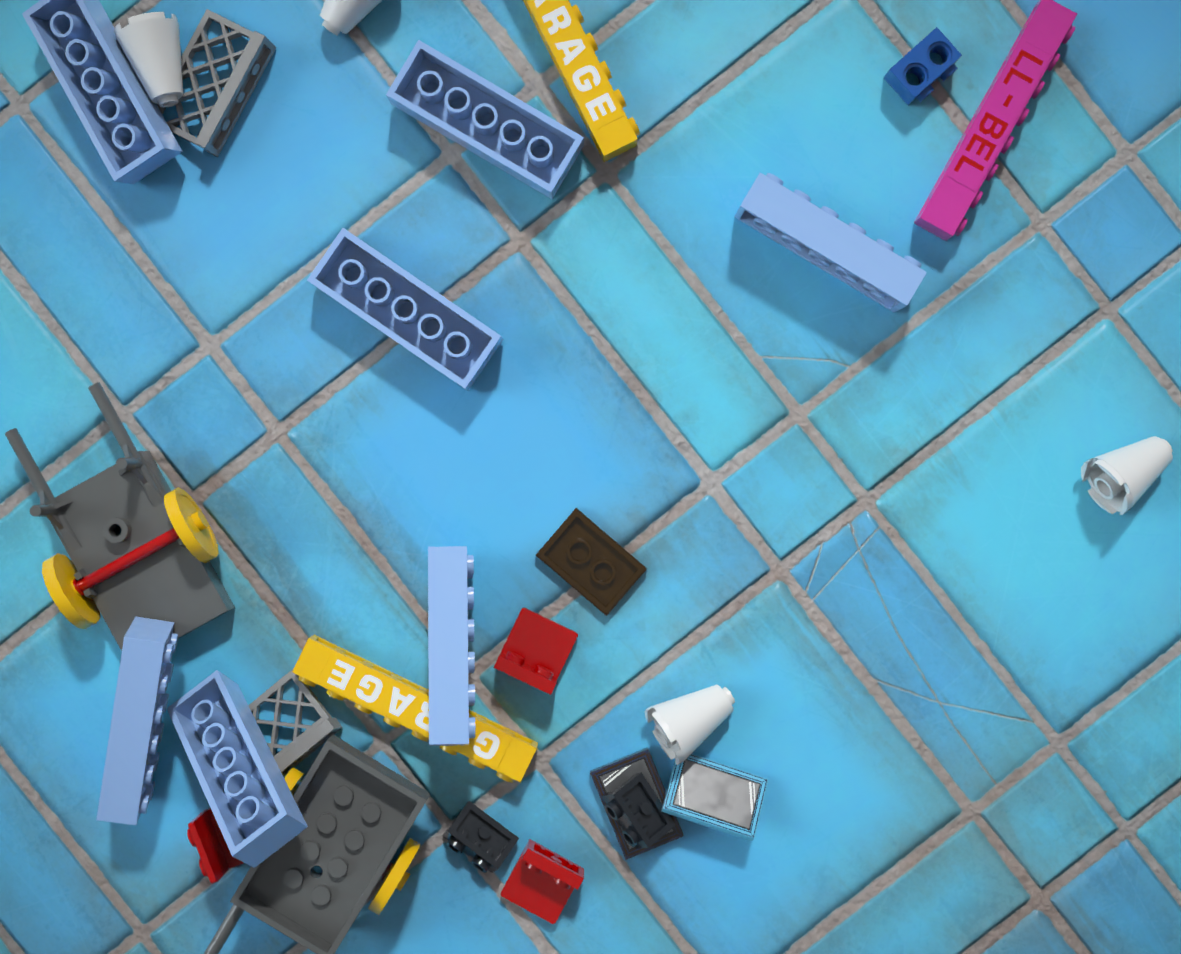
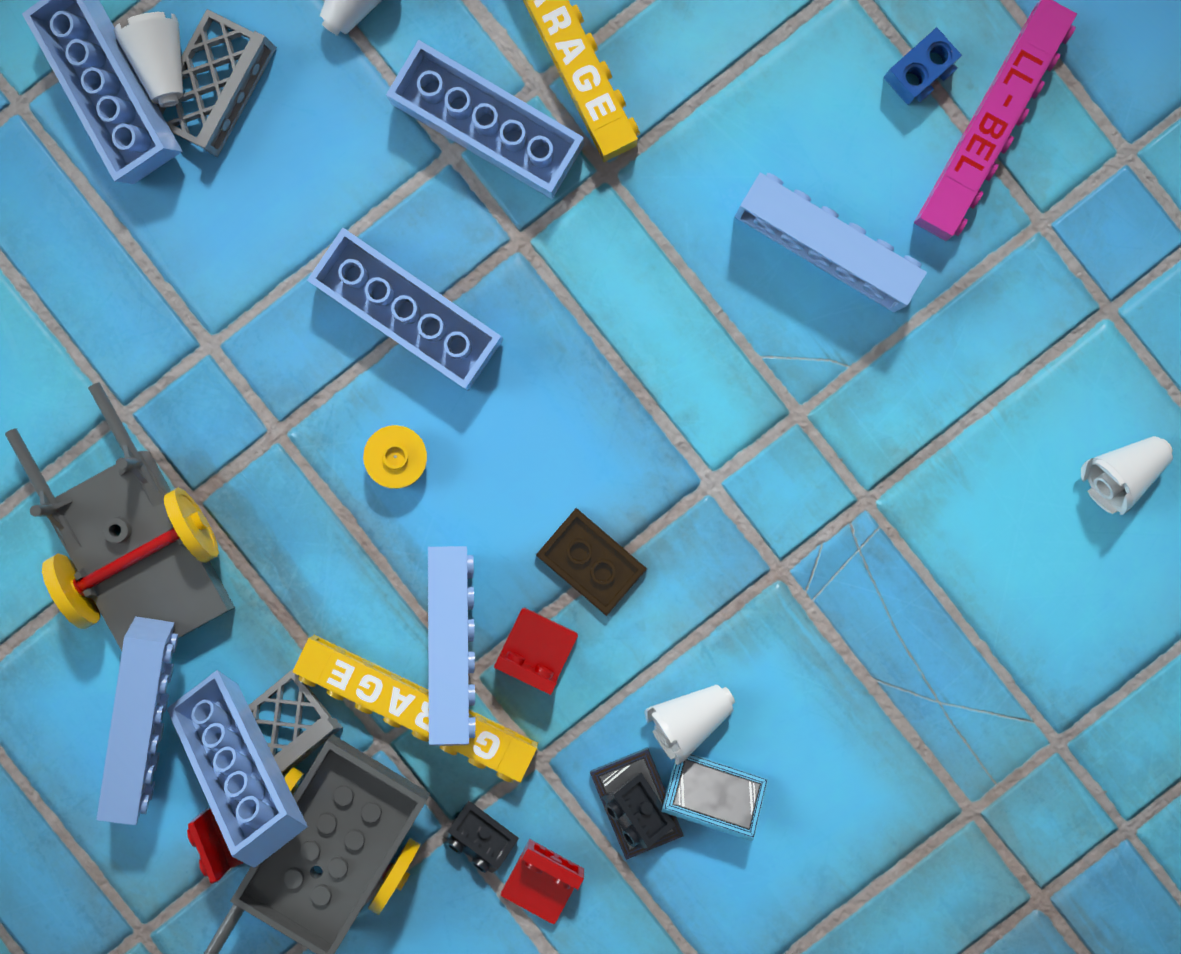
none -> yellow piece [363,425,427,490]

